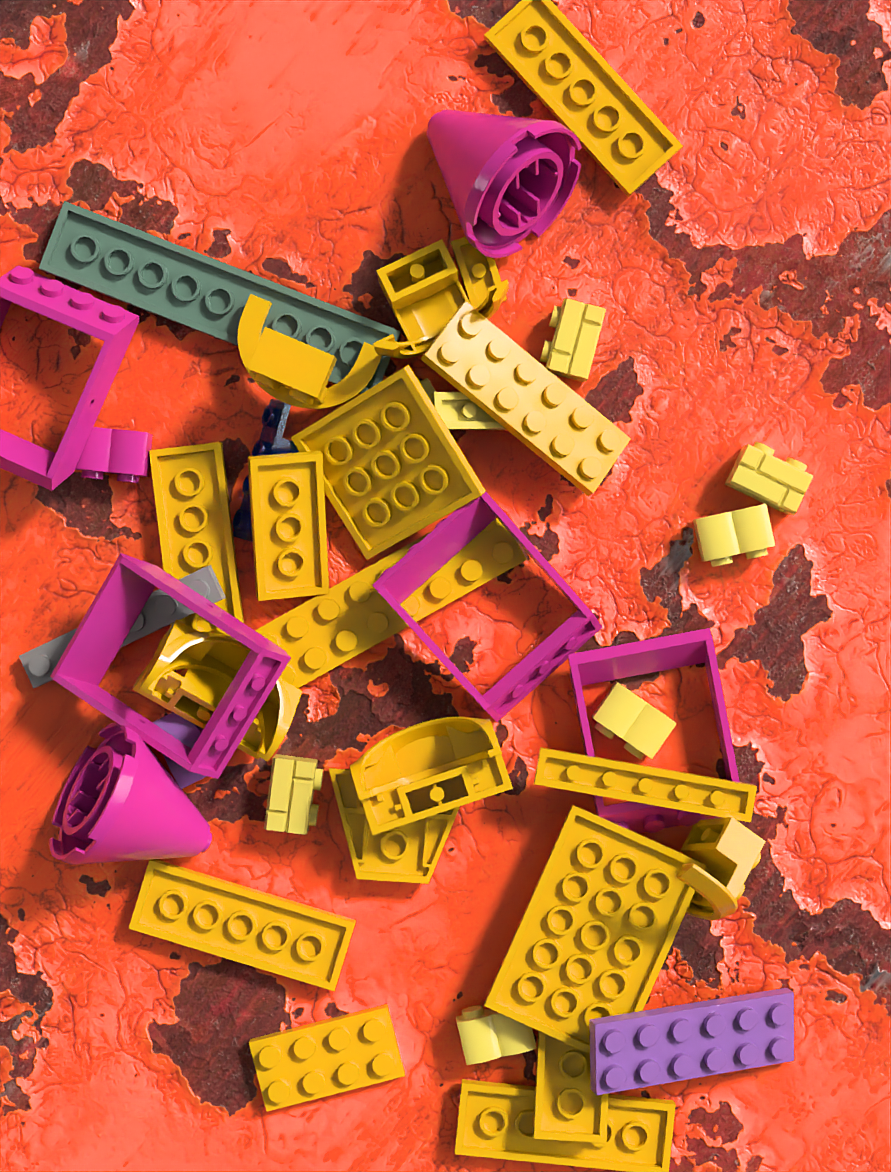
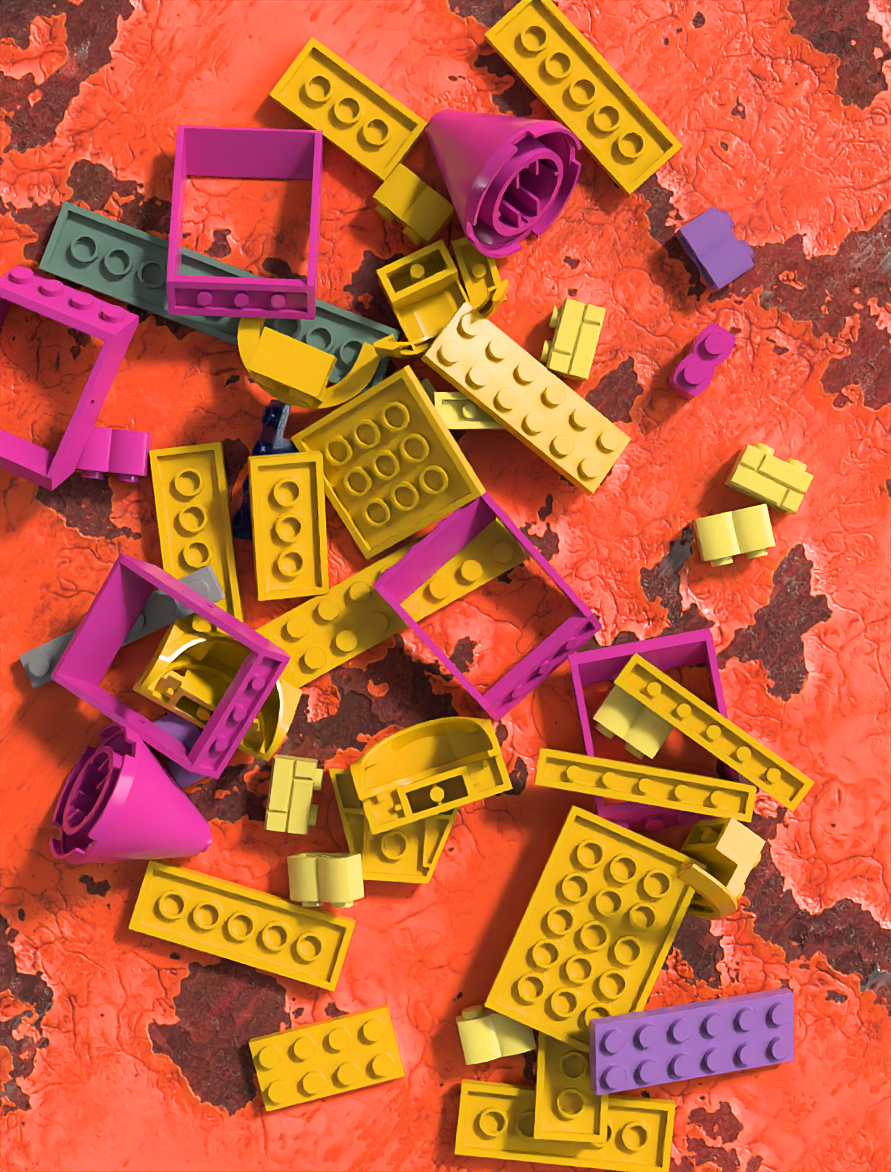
none -> dark pink window [166,125,323,320]
none -> yellow plate [269,37,428,182]
none -> light yellow brick [287,852,364,908]
none -> yellow brick [372,163,456,246]
none -> yellow plate [613,652,815,812]
none -> dark pink brick [668,322,735,401]
none -> medium lavender brick [675,205,755,293]

